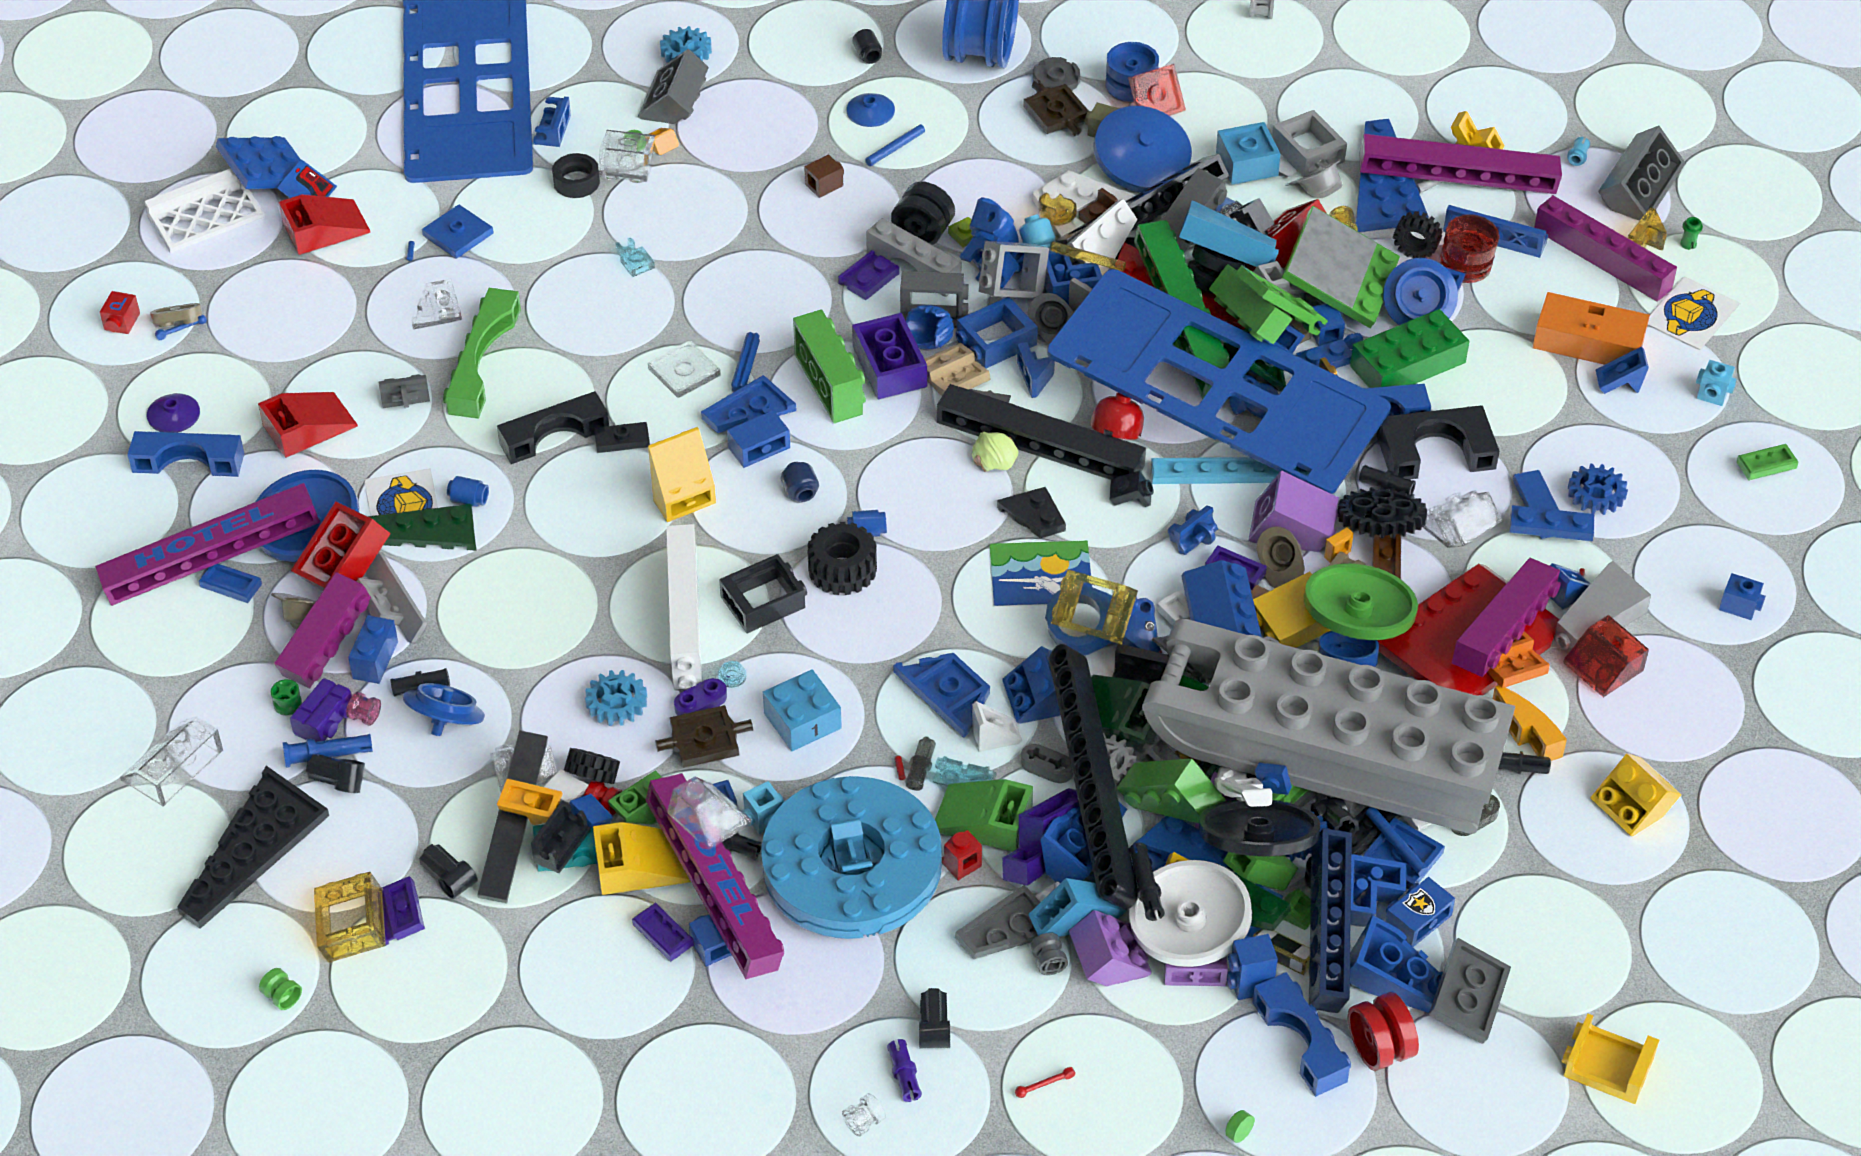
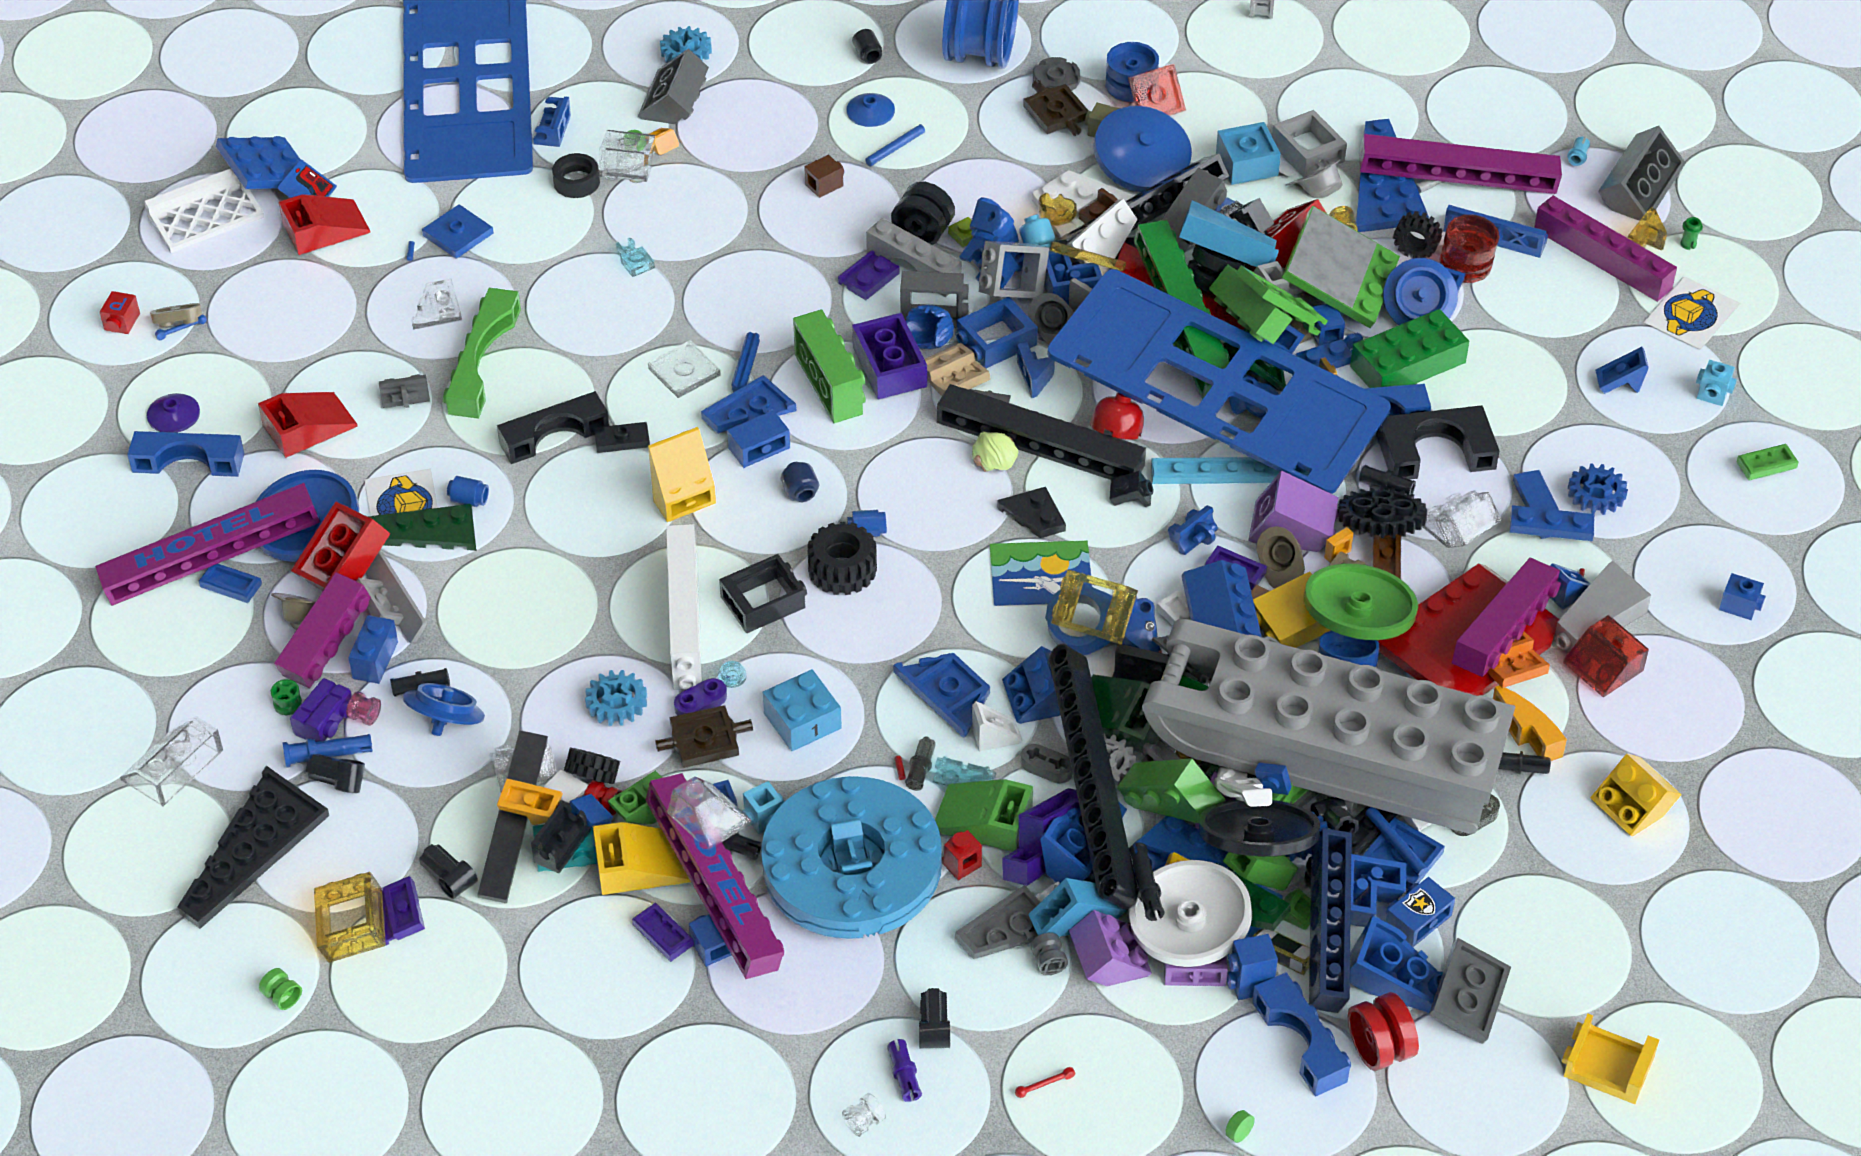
yellow brick [1450,111,1505,149] -> none
orange brick [1533,292,1650,365] -> none

